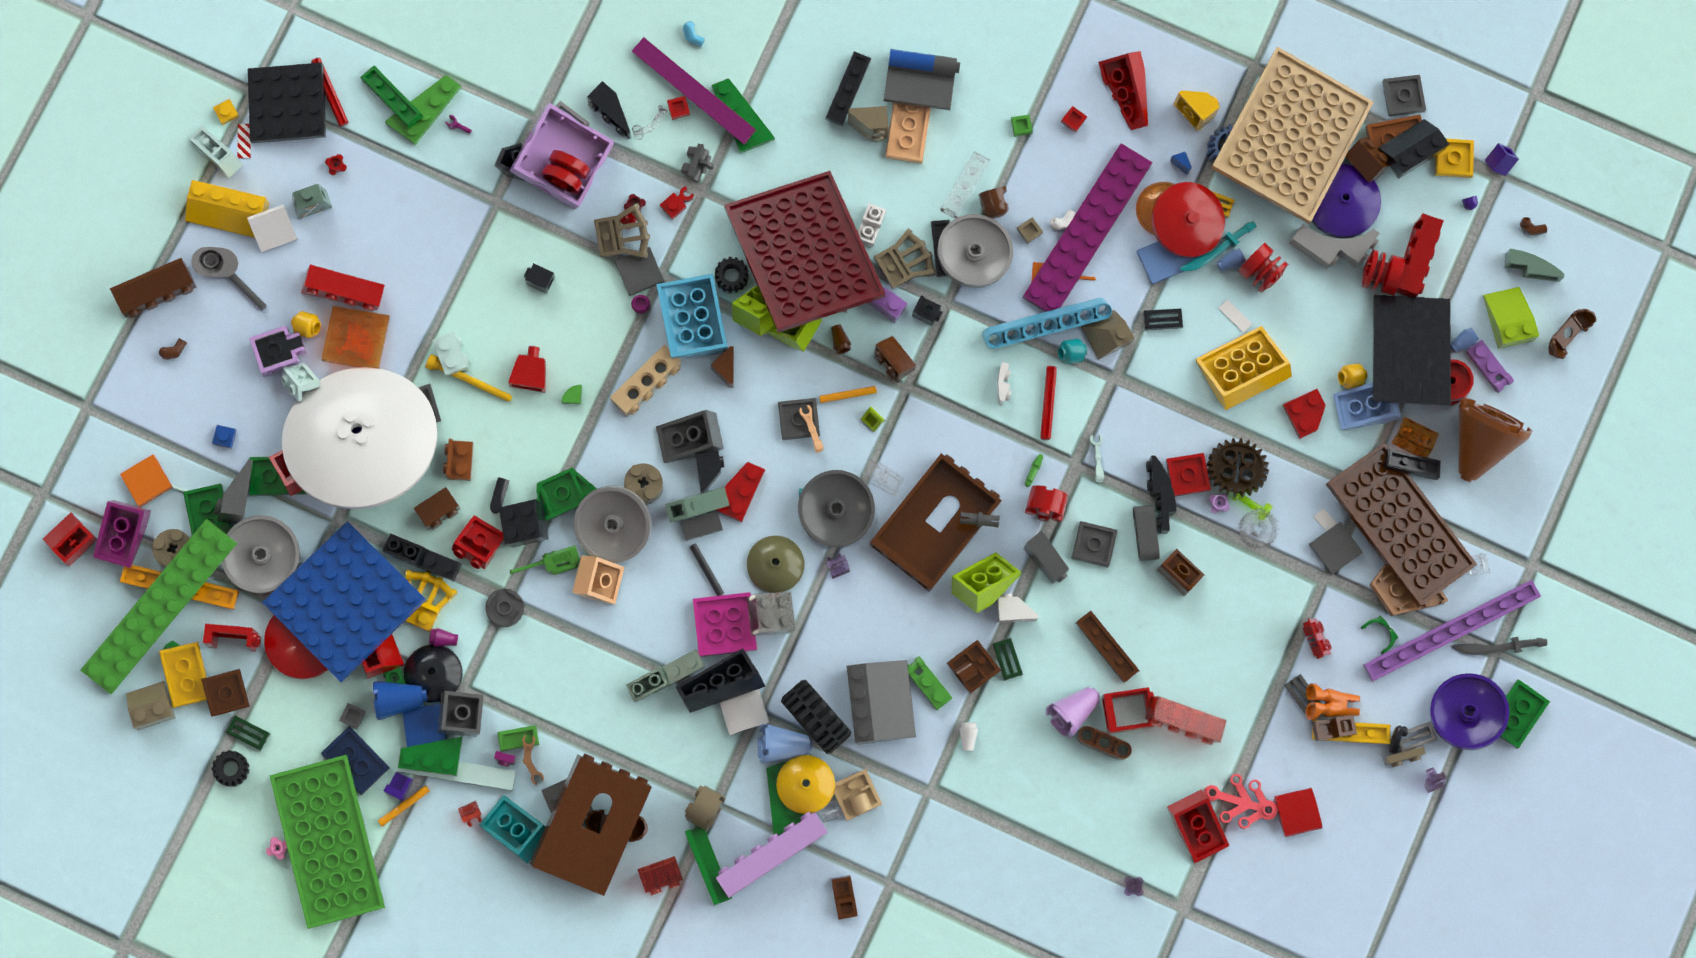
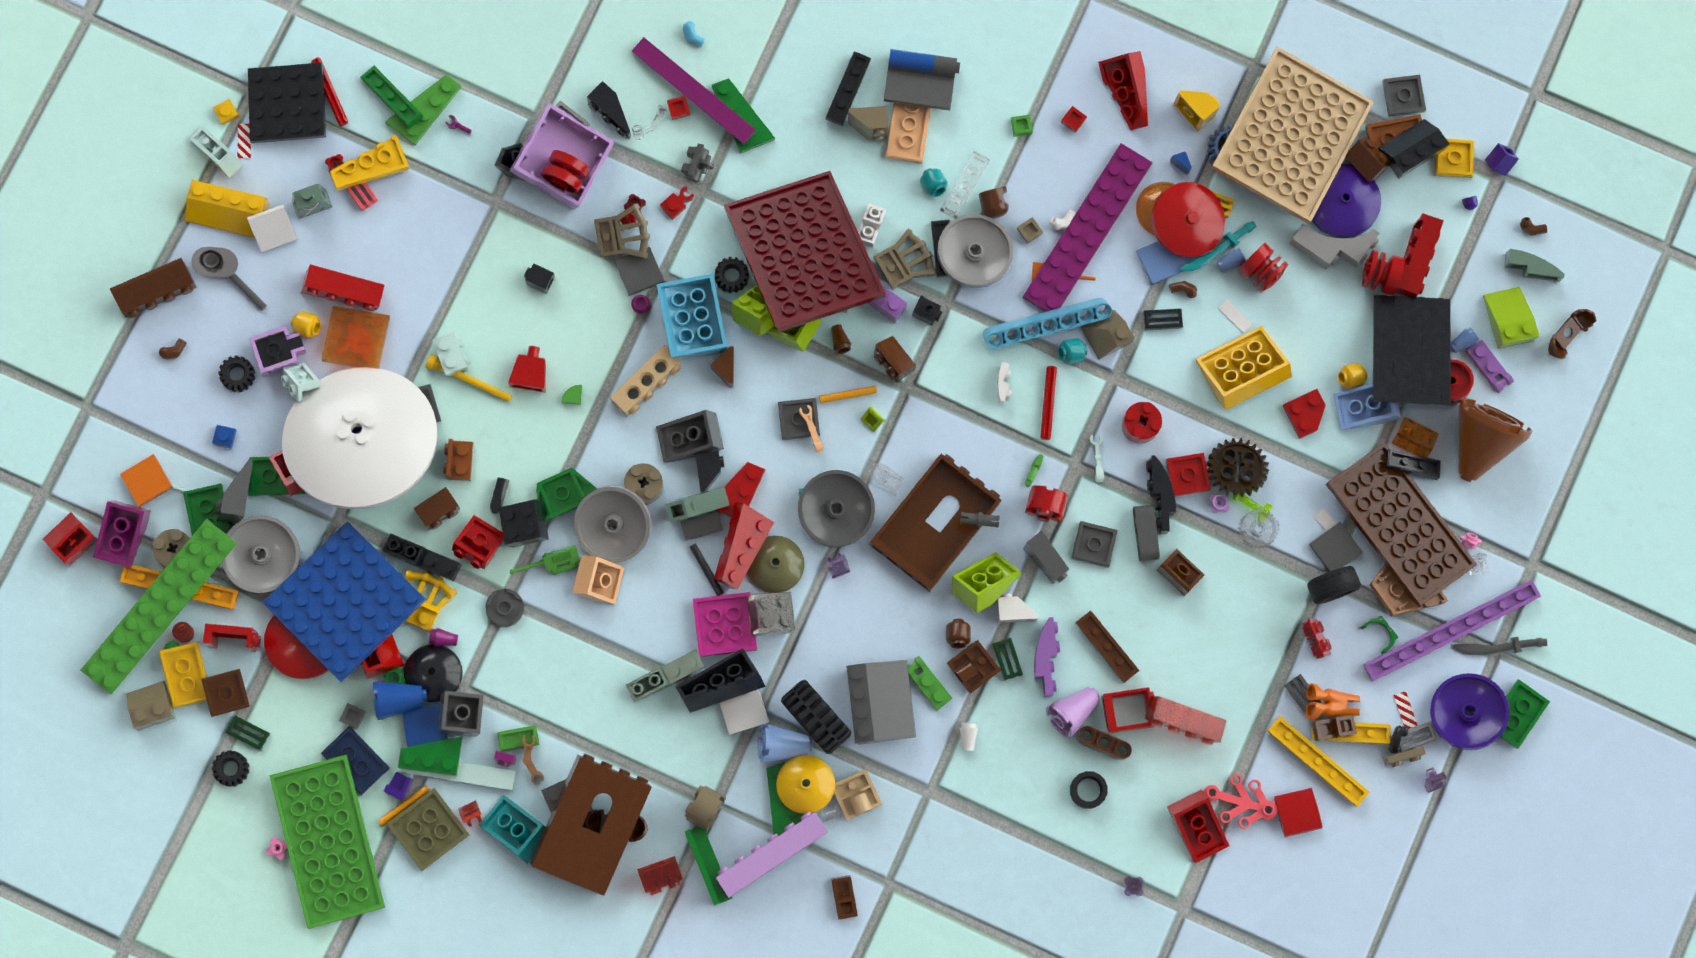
none -> clear red wheel [172,622,194,643]
none -> black tyre [218,355,255,392]
none -> yellow wing [330,134,409,191]
none -> coral tile [346,183,378,211]
none -> olive plate [387,788,470,871]
none -> wedge [714,502,774,590]
none -> teal head [920,168,948,197]
none -> reddish brown head [946,618,971,649]
none -> medium lavender slope [1034,617,1060,697]
none -> black tyre [1070,771,1108,809]
none -> red brick [1121,402,1162,444]
none -> reddish brown arm [1169,281,1197,298]
none -> yellow plate [1267,716,1369,807]
none -> black tyre [1307,566,1361,605]
none -> sticker [1394,691,1418,729]
none -> bright pink plate [1460,533,1482,549]

